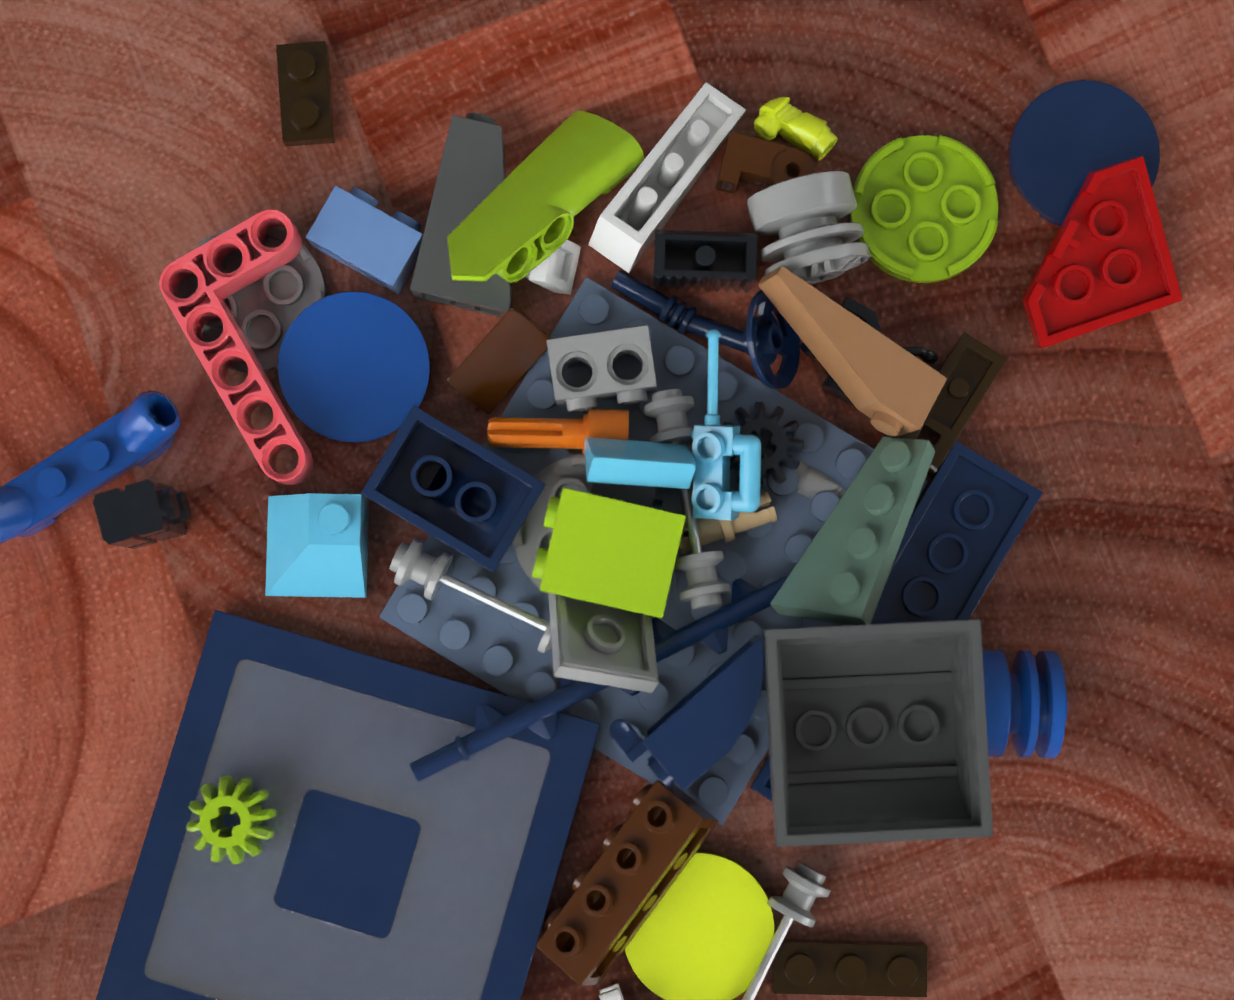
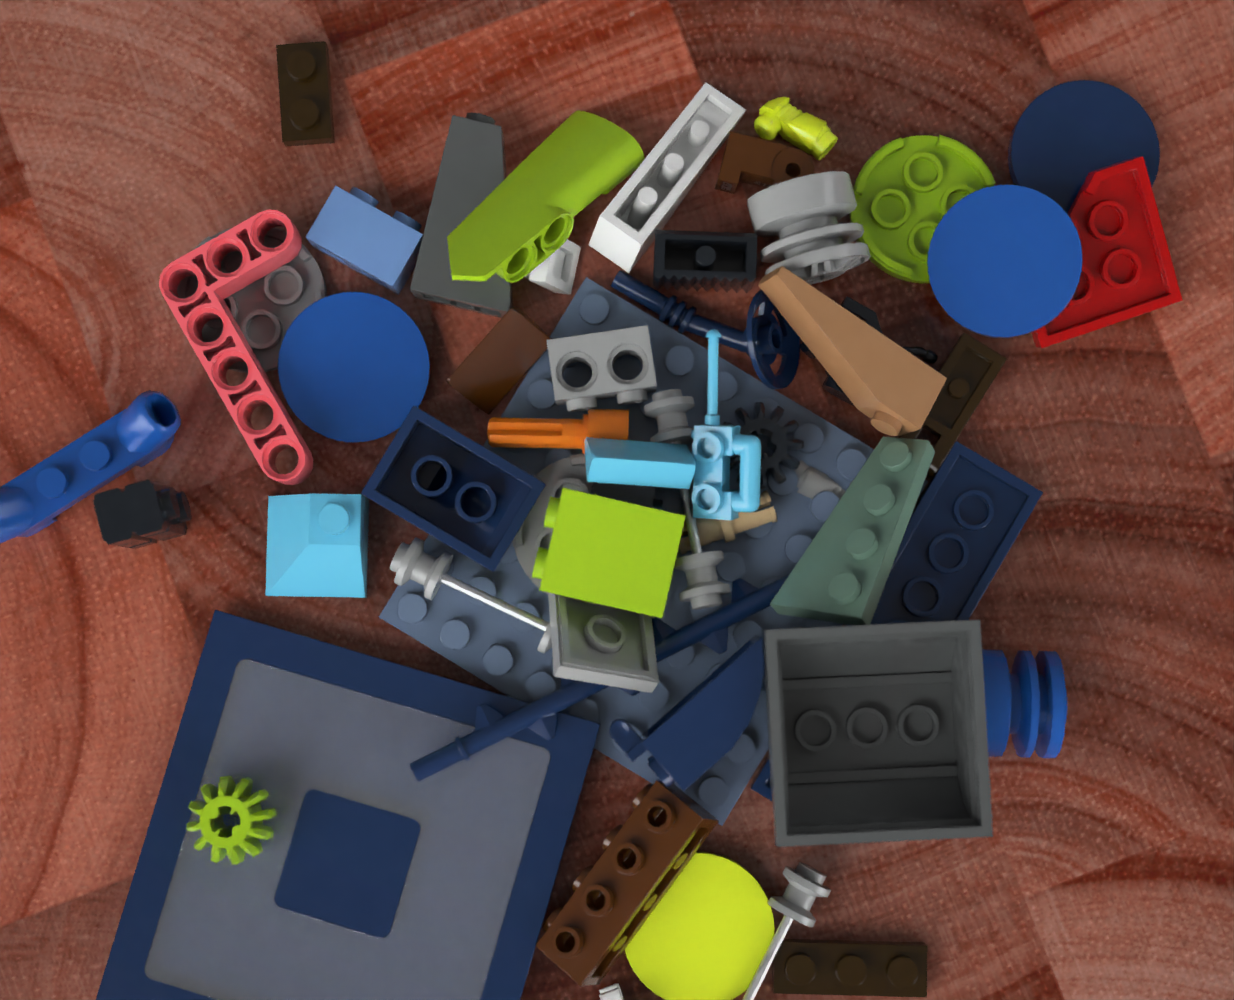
none -> blue tile [927,185,1083,338]

